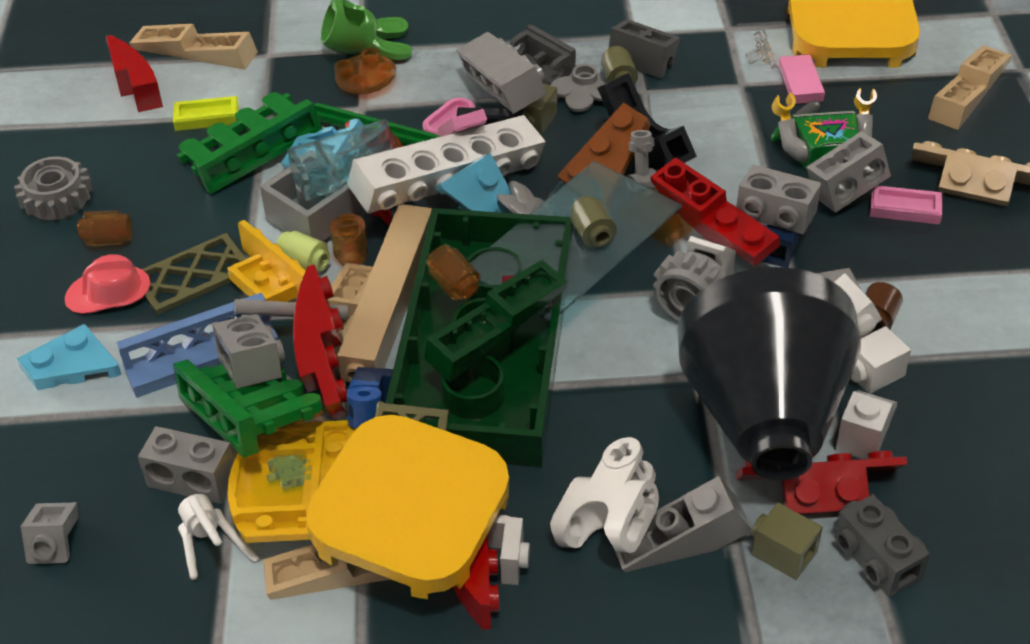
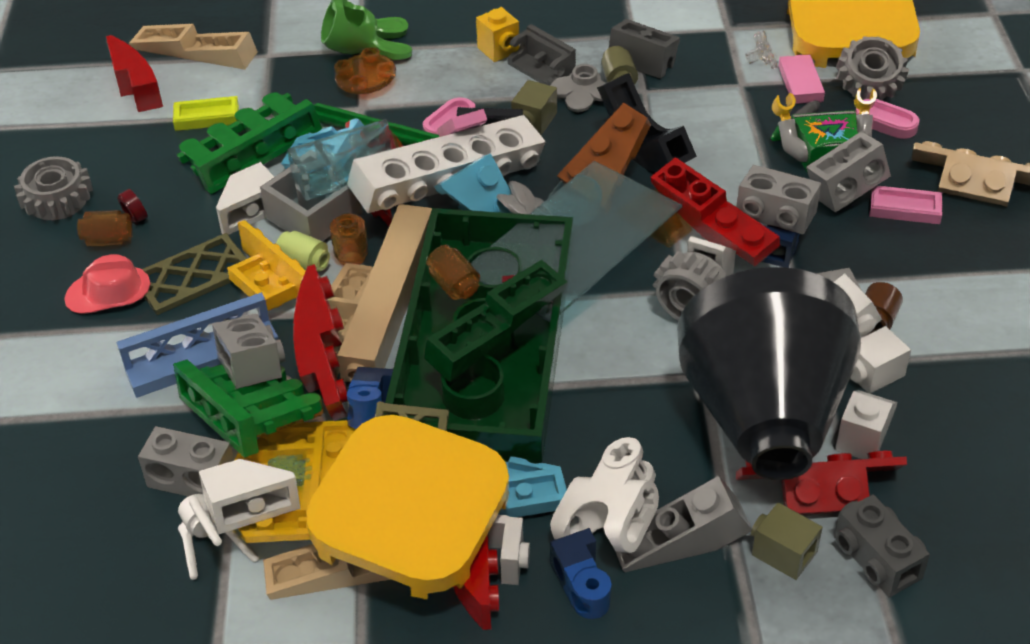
medium azure wing [17,324,122,390] -> none
light grey bracket [20,502,79,564] -> none
light grey bar [234,299,348,320] -> none
light grey brick [456,32,547,114] -> none
olive brick [570,196,617,248] -> none
light grey bar [625,130,656,196] -> none
tan slope [928,45,1012,130] -> none
none -> dark red tile [117,189,148,224]
none -> white slope [199,459,301,535]
none -> white slope [216,162,274,235]
none -> yellow brick [476,7,520,63]
none -> medium azure wing [498,456,567,517]
none -> leg [550,528,612,619]
none -> light grey gear [836,36,909,101]
none -> bright pink tile [855,98,919,139]

